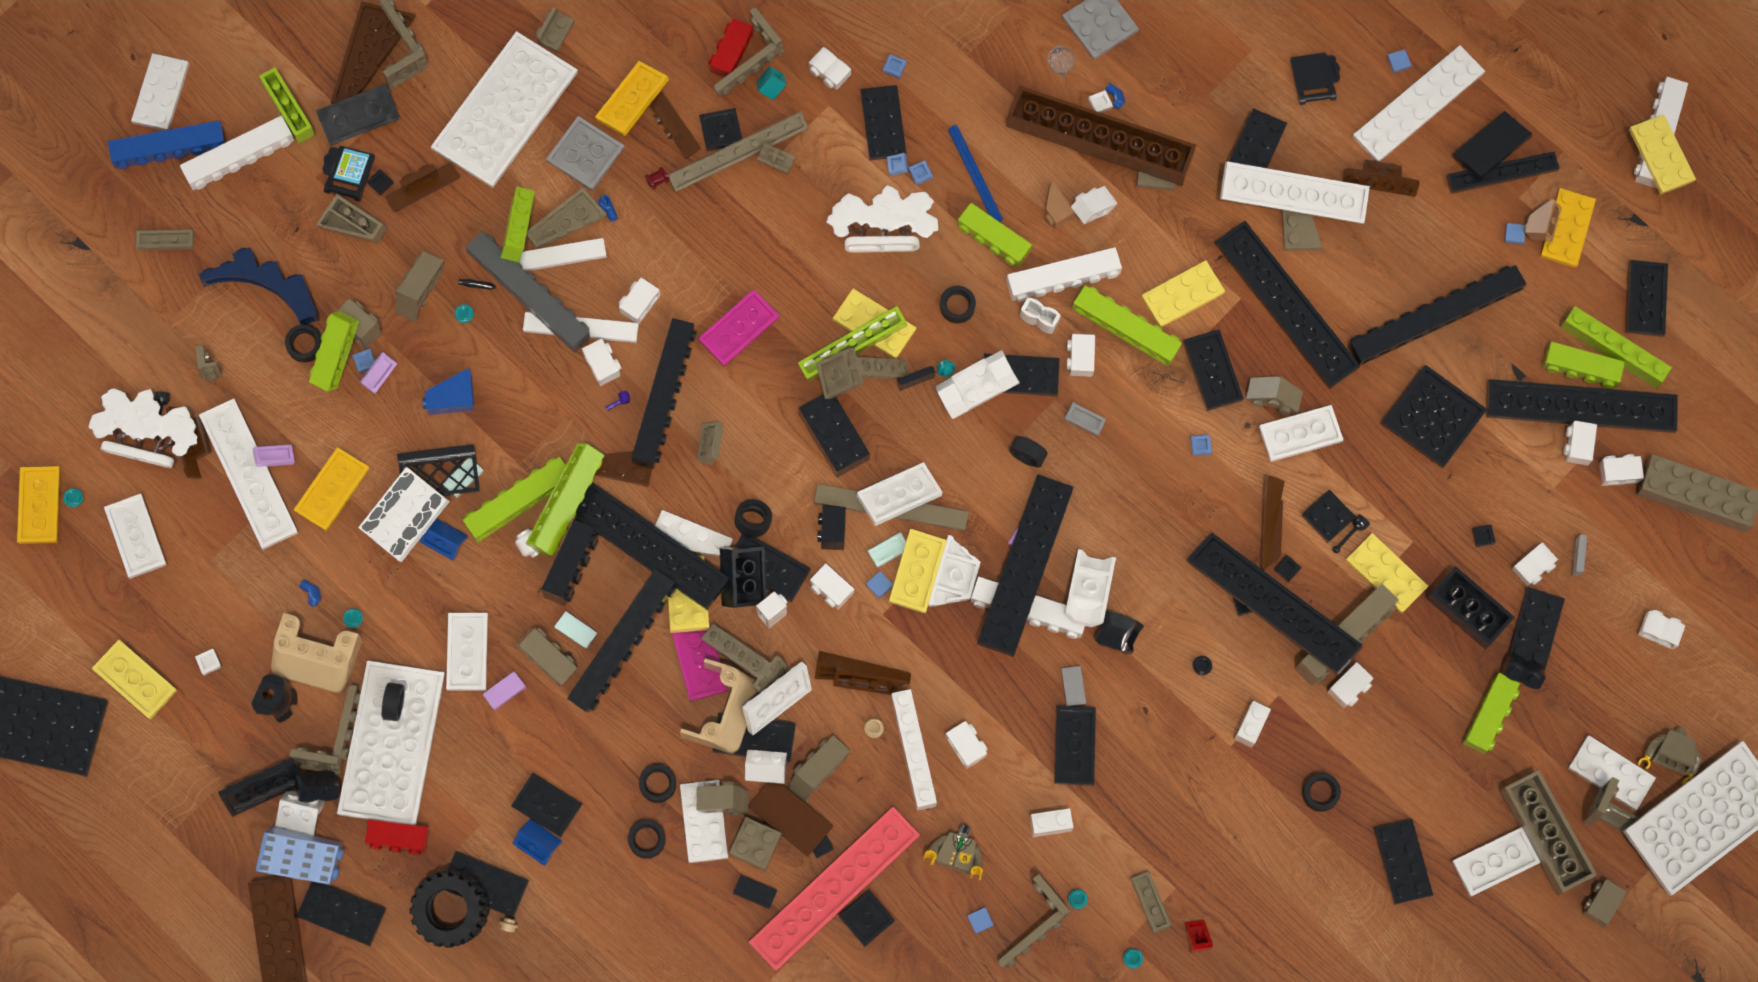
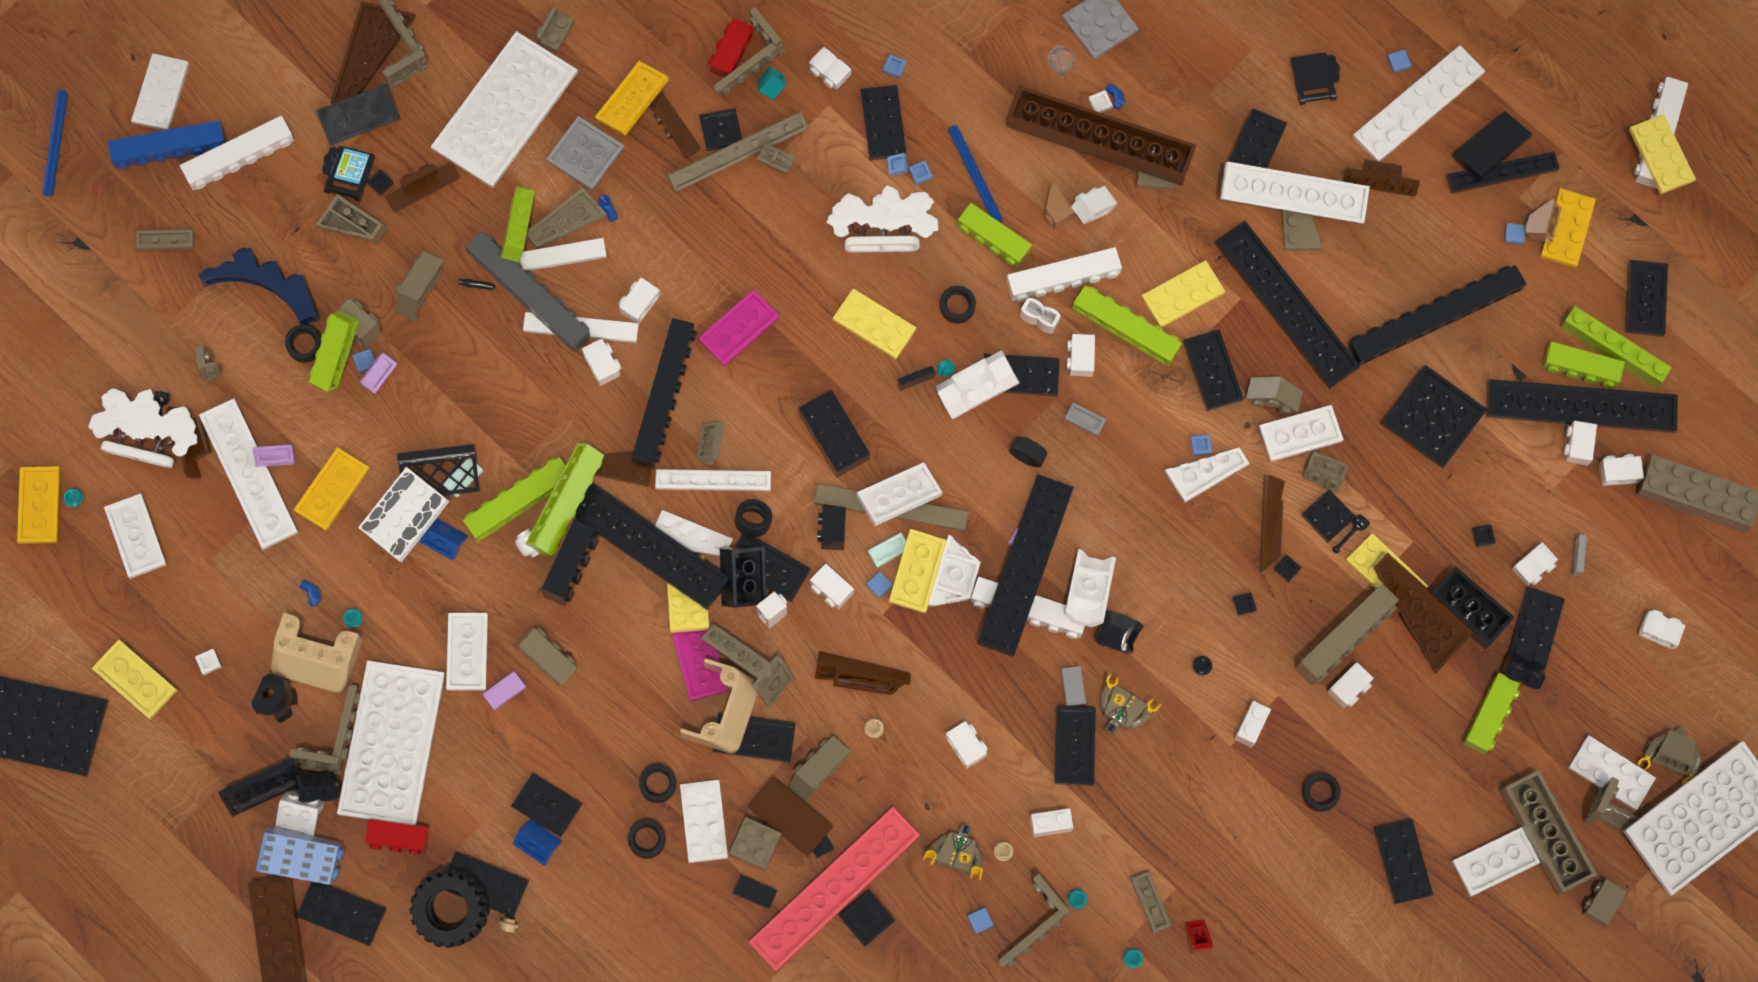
lime brick [259,67,315,144] -> none
black tyre [381,683,405,722] -> none
blue slope [422,369,475,415] -> none
teal plate [455,304,474,323] -> none
light aqua tile [555,611,598,650] -> none
black brick [567,569,678,713] -> none
dark purple hand [605,391,630,411] -> none
dark red bush [645,167,669,190] -> none
dark tan brick [696,782,749,815] -> none
white plate [742,662,812,735] -> none
white brick [745,750,787,784] -> none
lime brick [798,306,908,382] -> none
dark tan bracket [816,348,909,399] -> none
white brick [891,689,937,811] -> none
black plate [1187,533,1363,676] -> none
none -> blue axle [42,90,68,197]
none -> white tile [655,469,771,491]
none -> tan plate [994,841,1013,861]
none -> dark tan torso [1101,673,1161,735]
none -> white wing [1164,448,1249,503]
none -> dark tan bracket [1303,451,1349,492]
none -> reddish brown wing [1374,553,1475,674]

